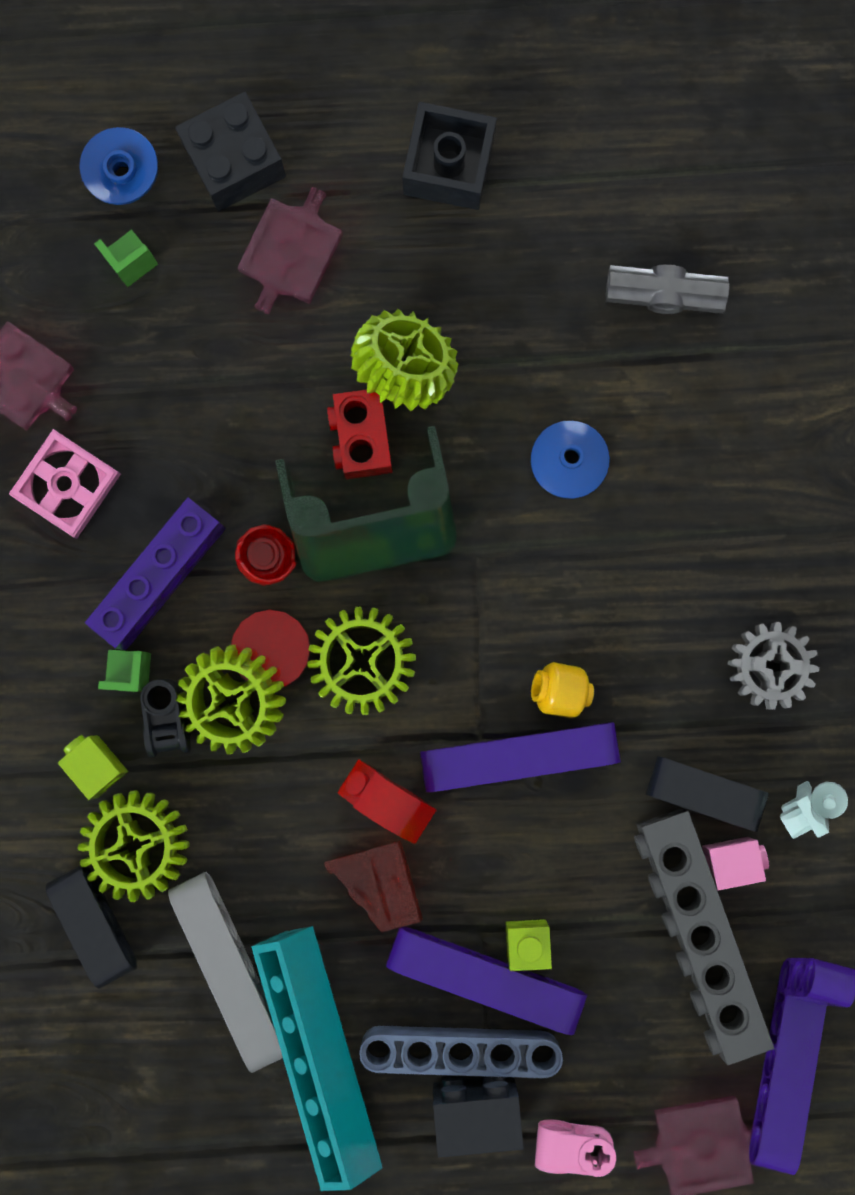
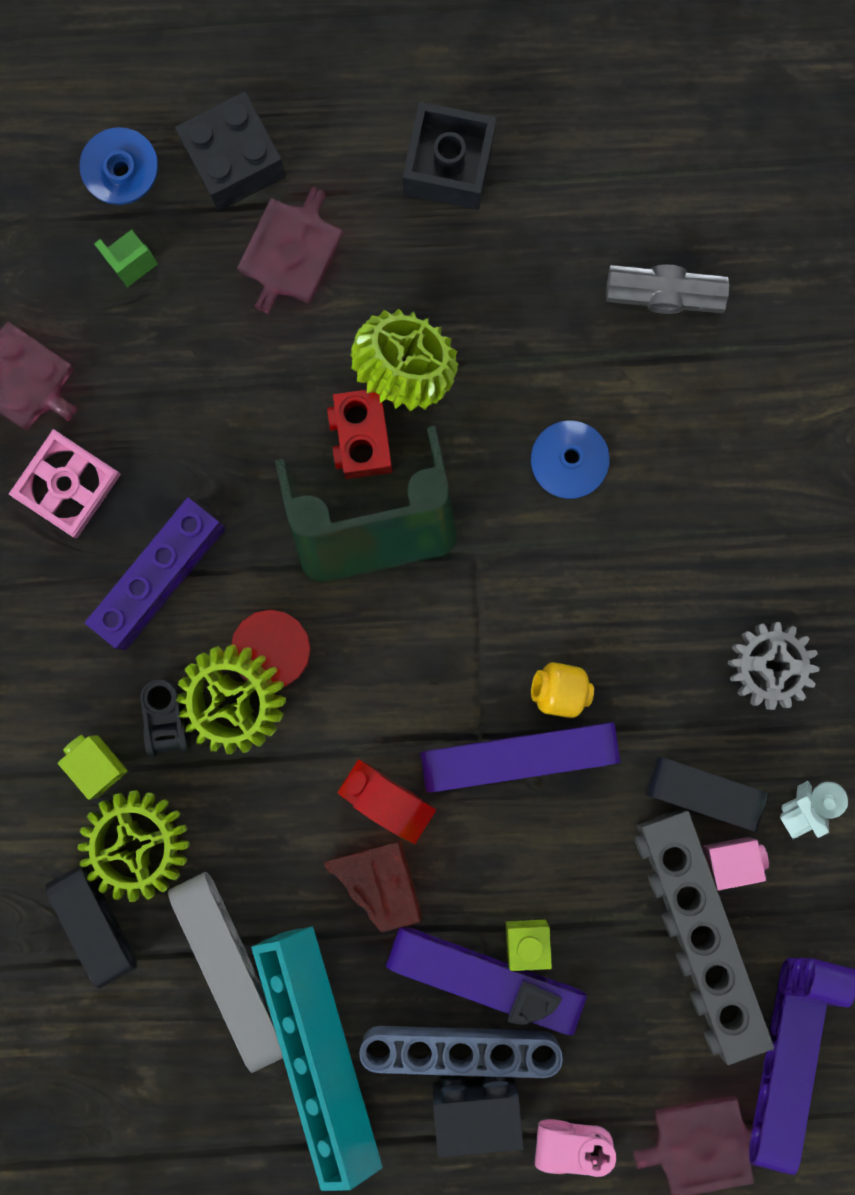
bright green panel [98,650,151,692] -> none
red hair [235,524,296,586] -> none
lime gear [307,607,416,715] -> none
none -> black tile [506,980,562,1025]

